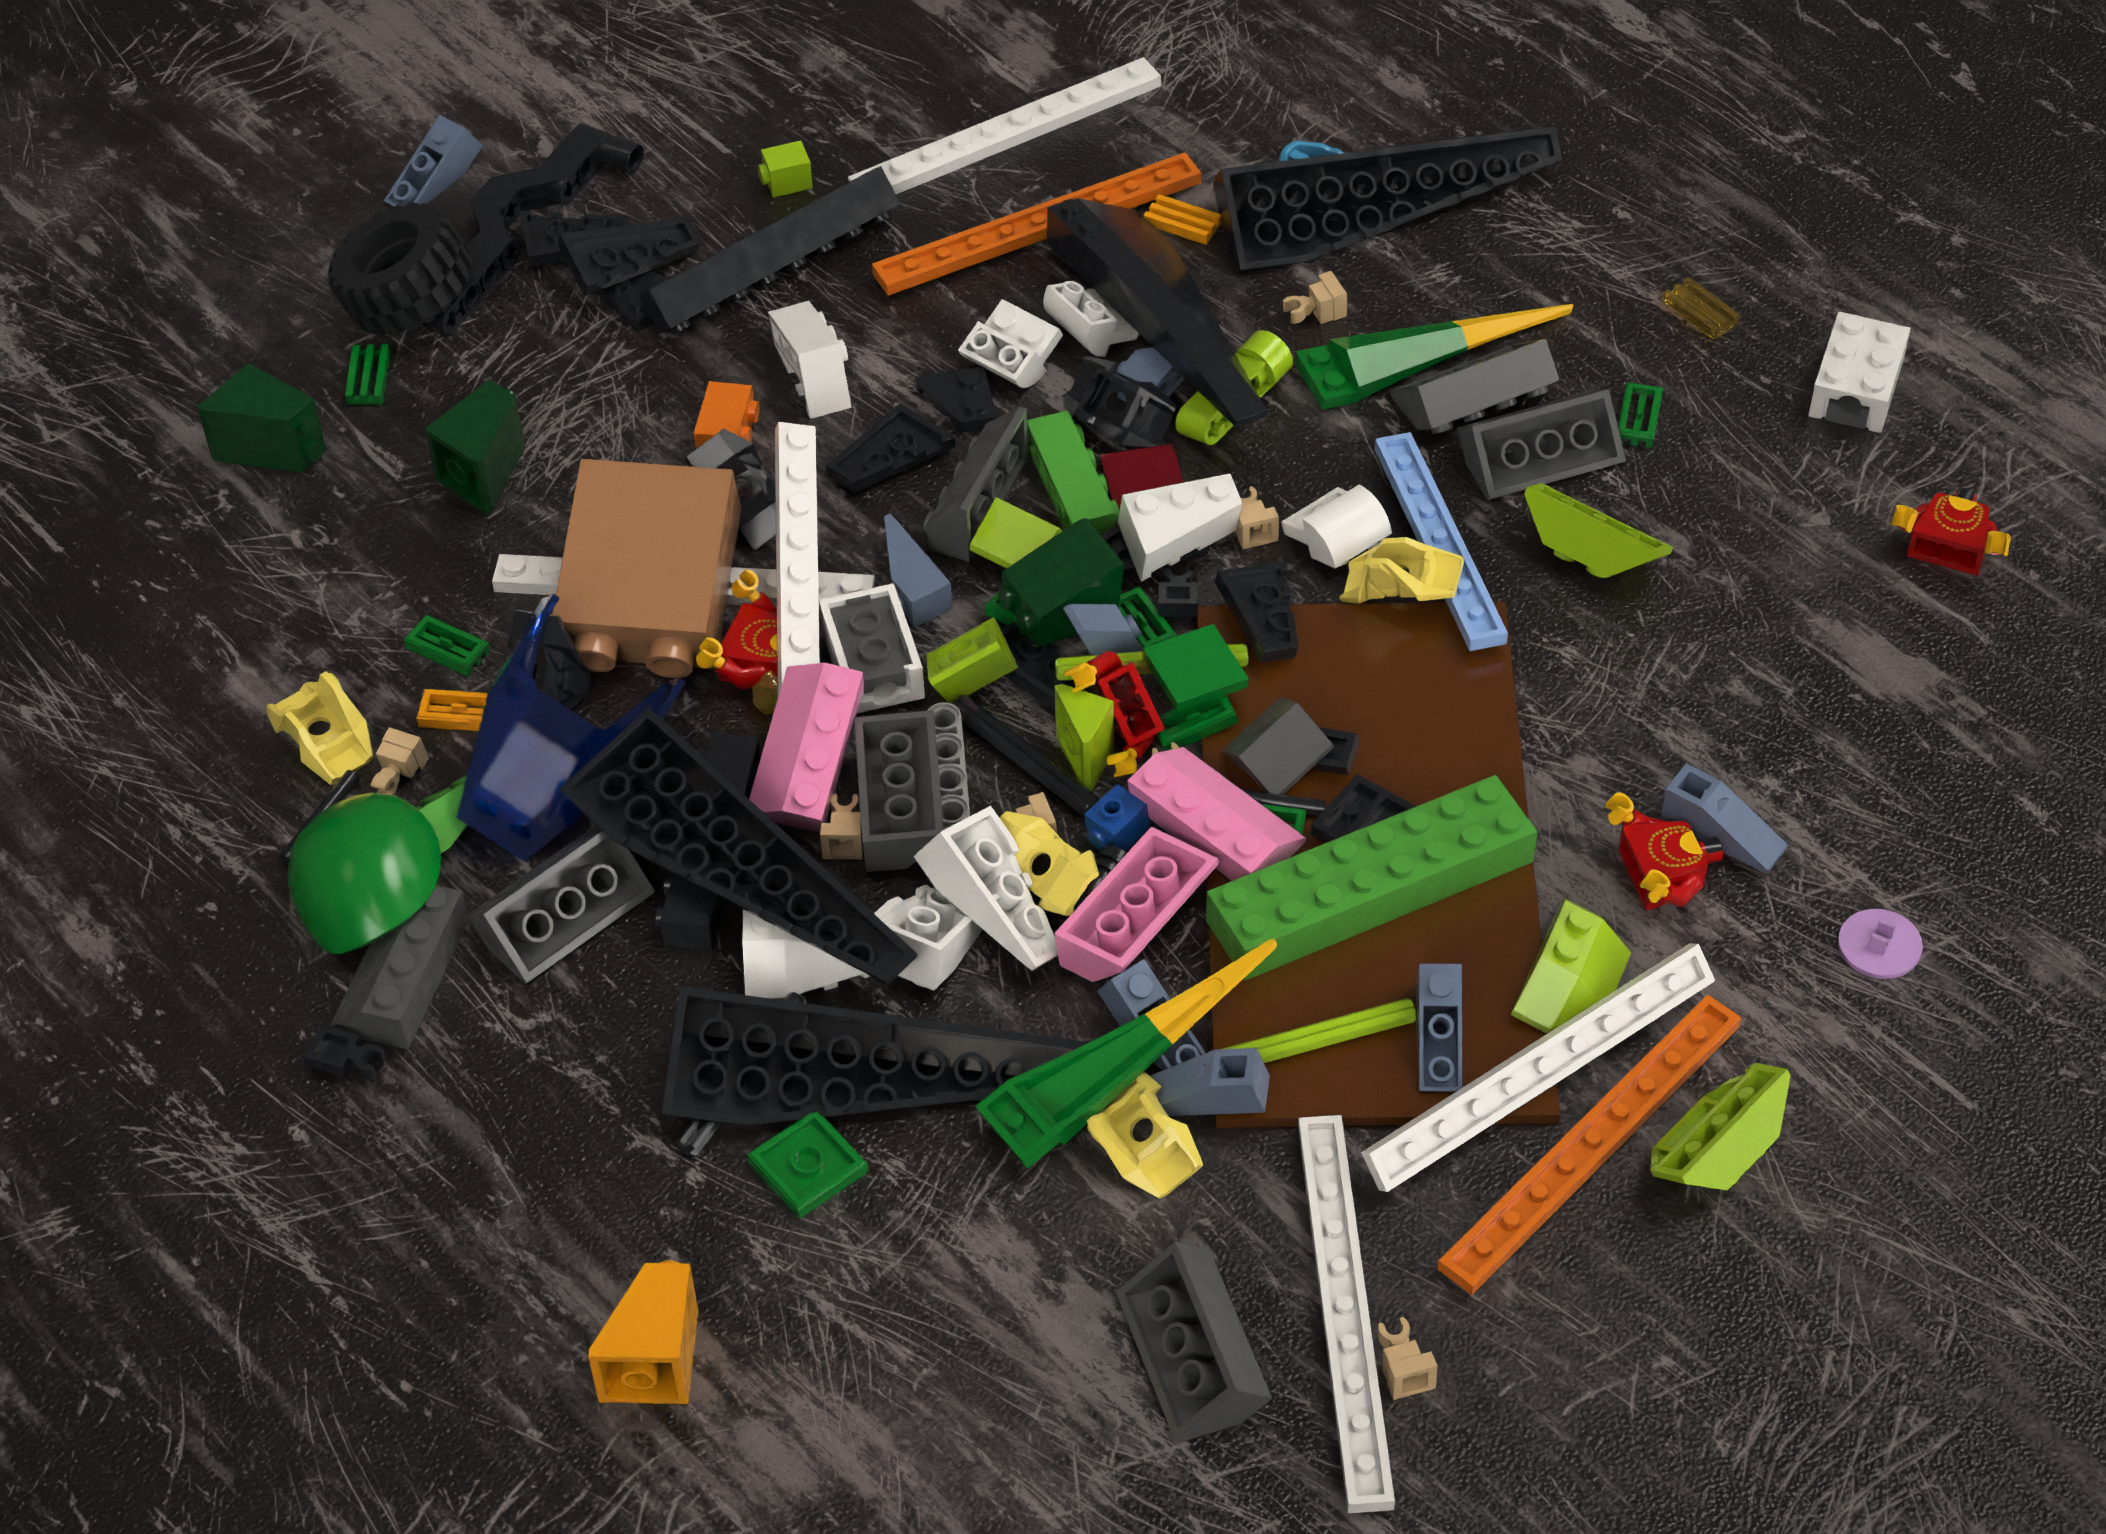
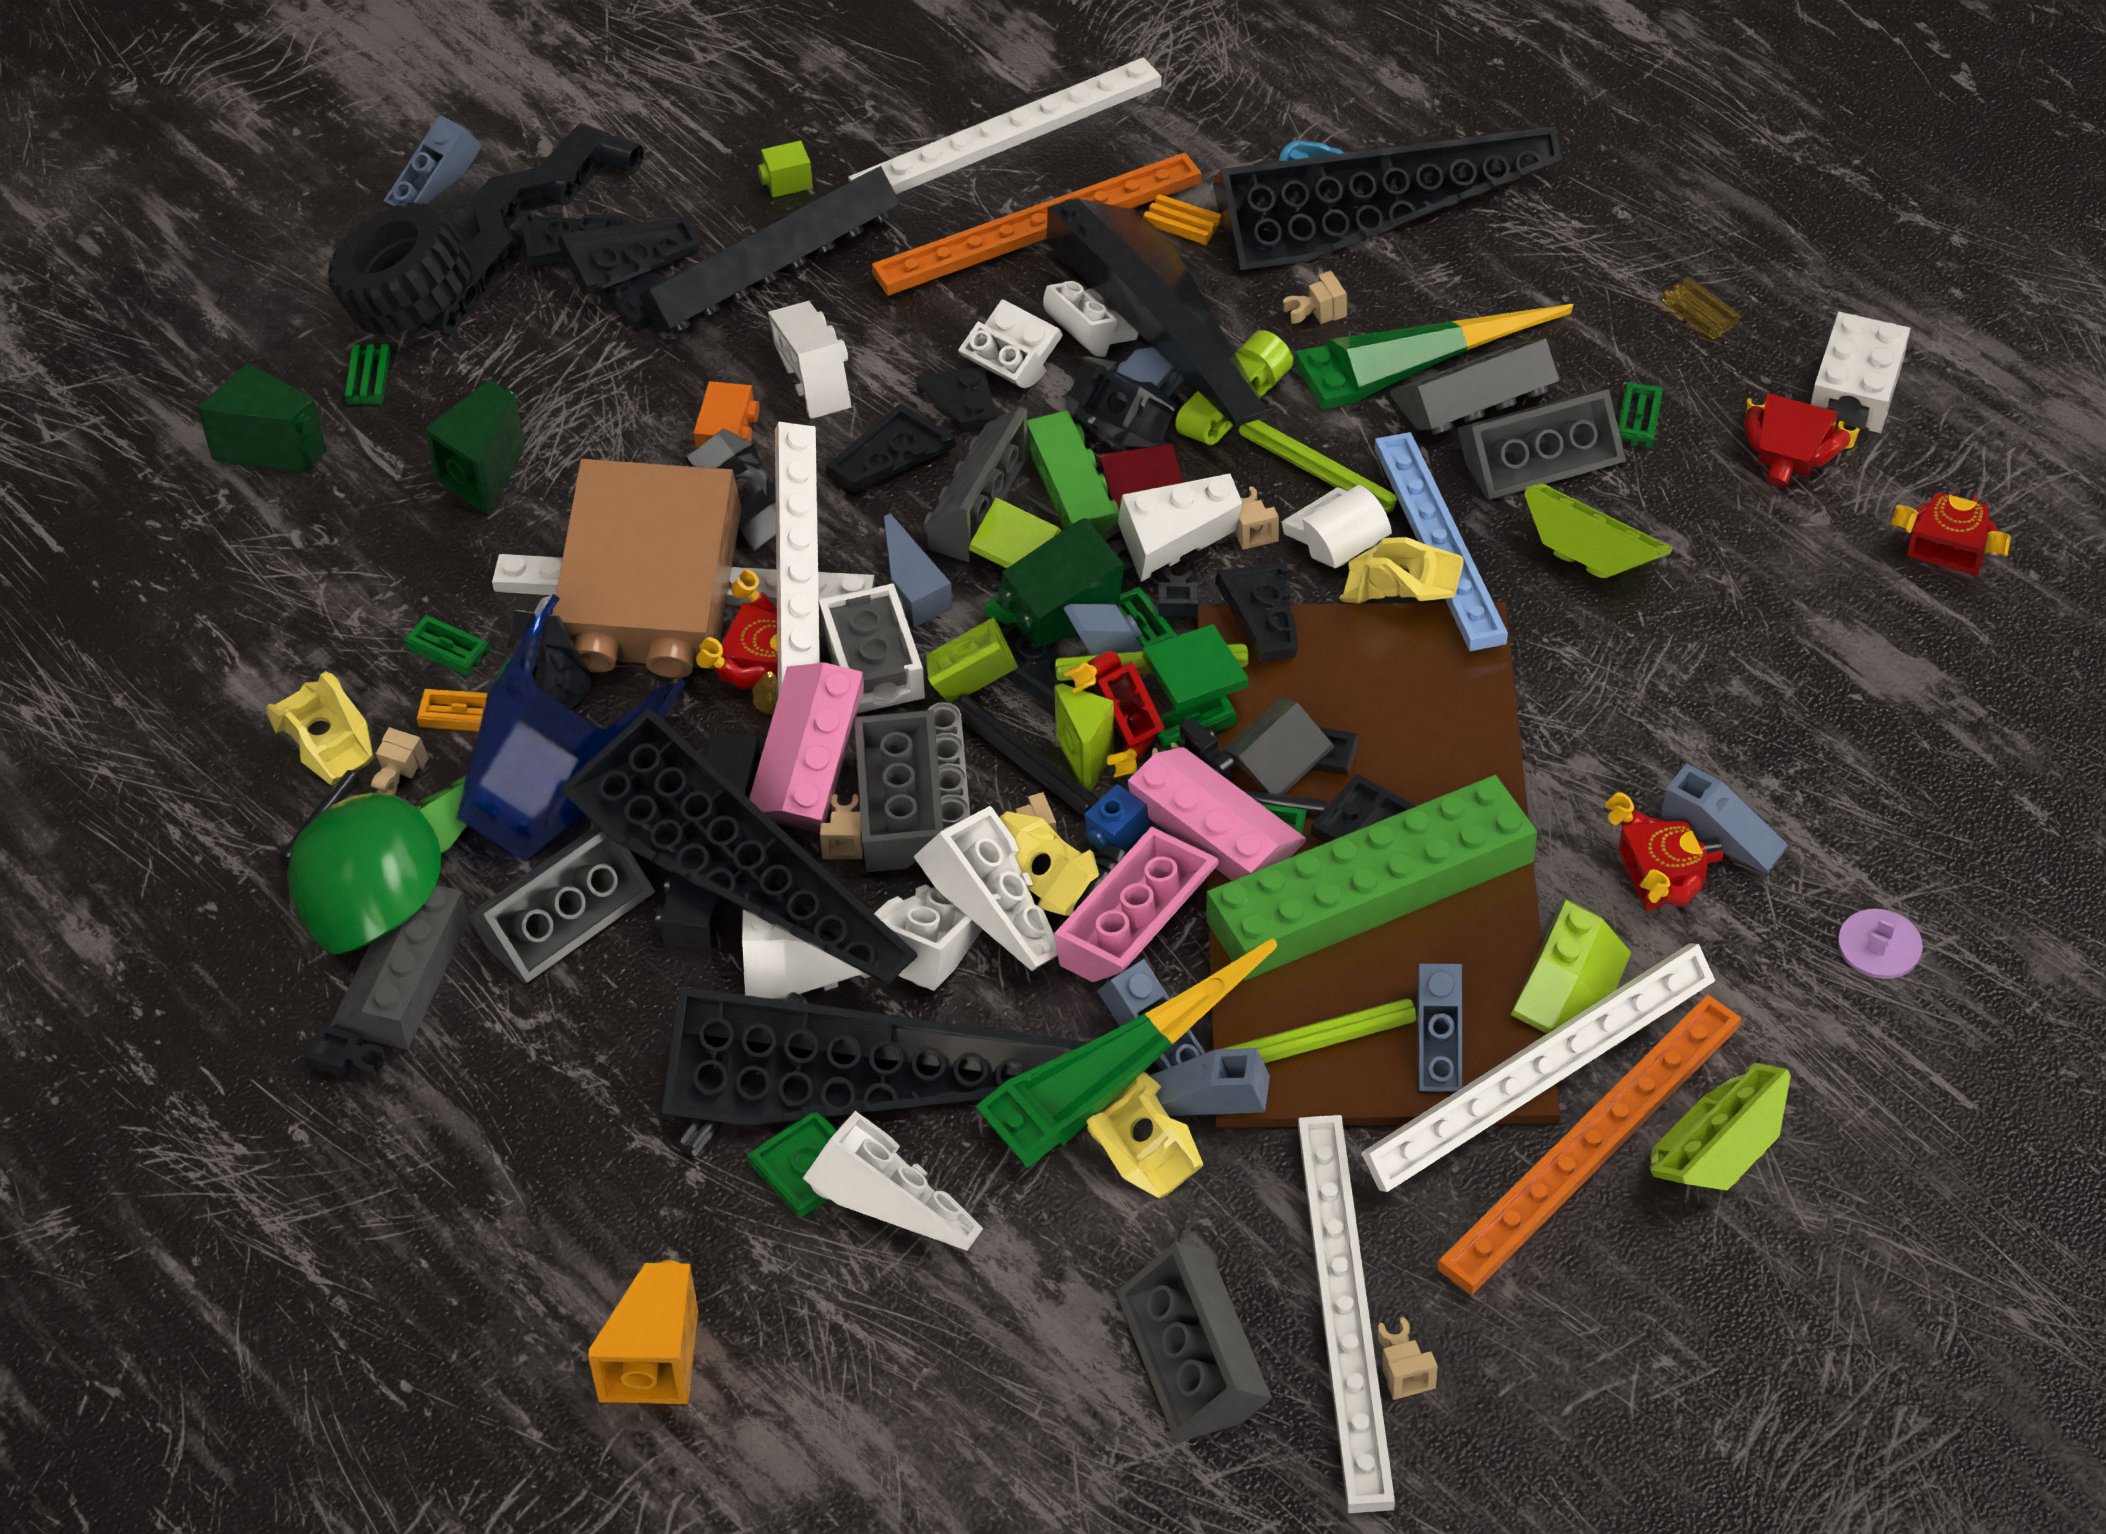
none -> white wedge [803,1111,983,1251]
none -> black plate [1180,717,1235,781]
none -> lime axle [1239,420,1397,514]
none -> red torso [1744,393,1860,488]

